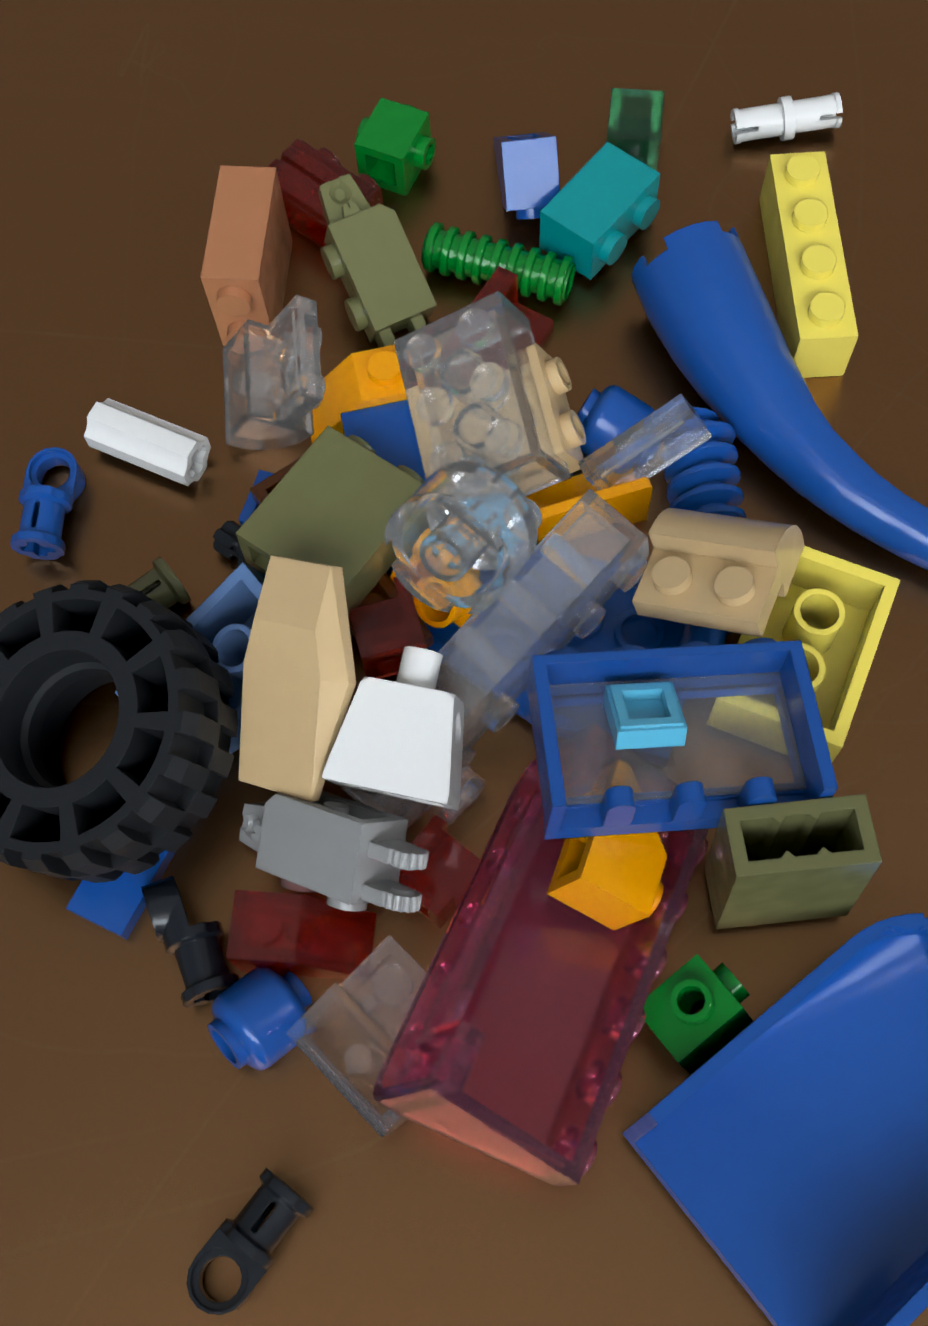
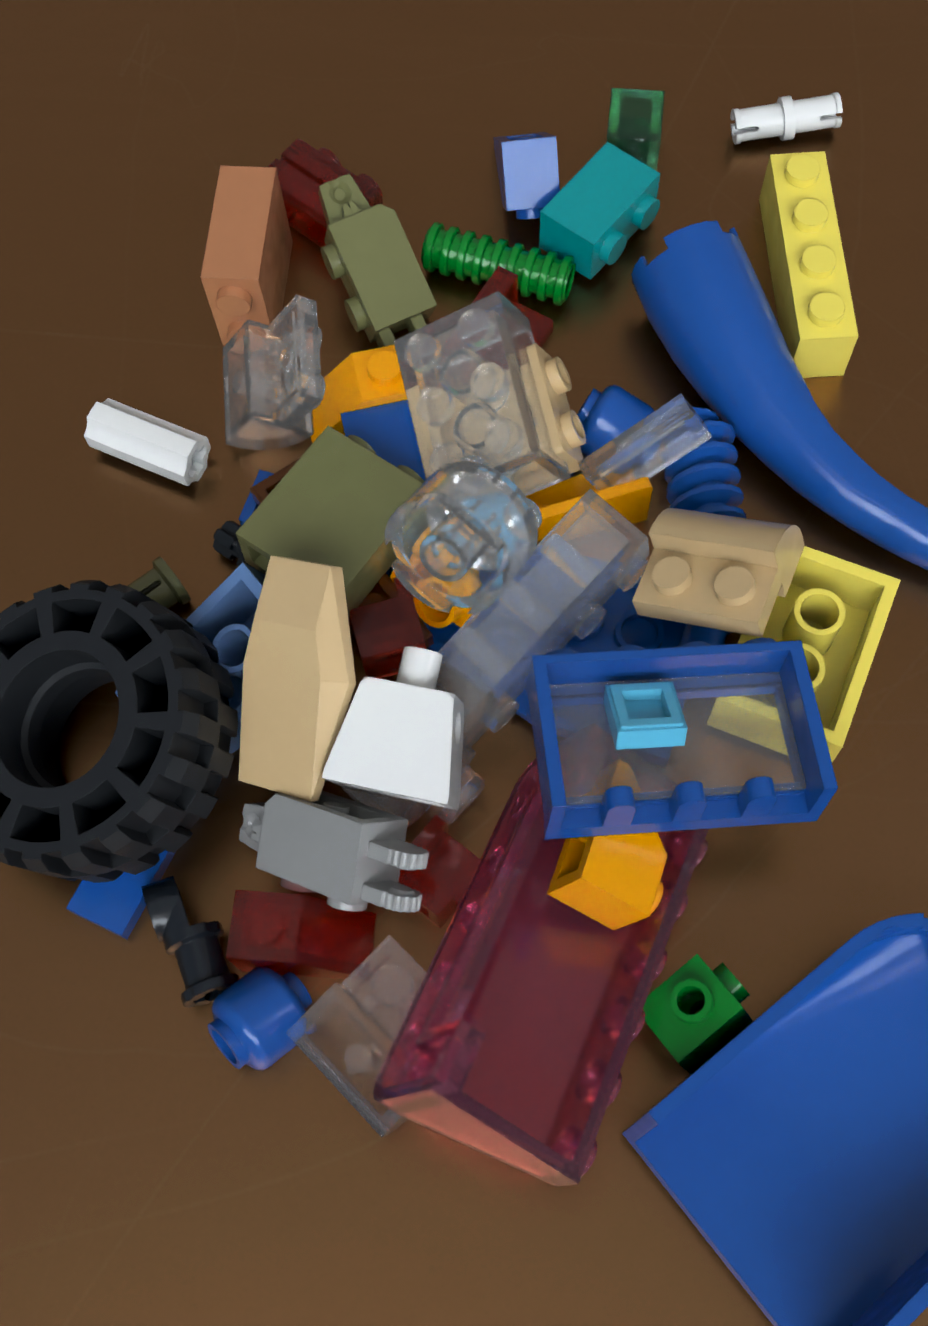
blue connector [10,447,86,560] -> none
black connector [186,1167,314,1315] -> none
green brick [354,97,436,196] -> none
olive brick [704,794,882,929] -> none

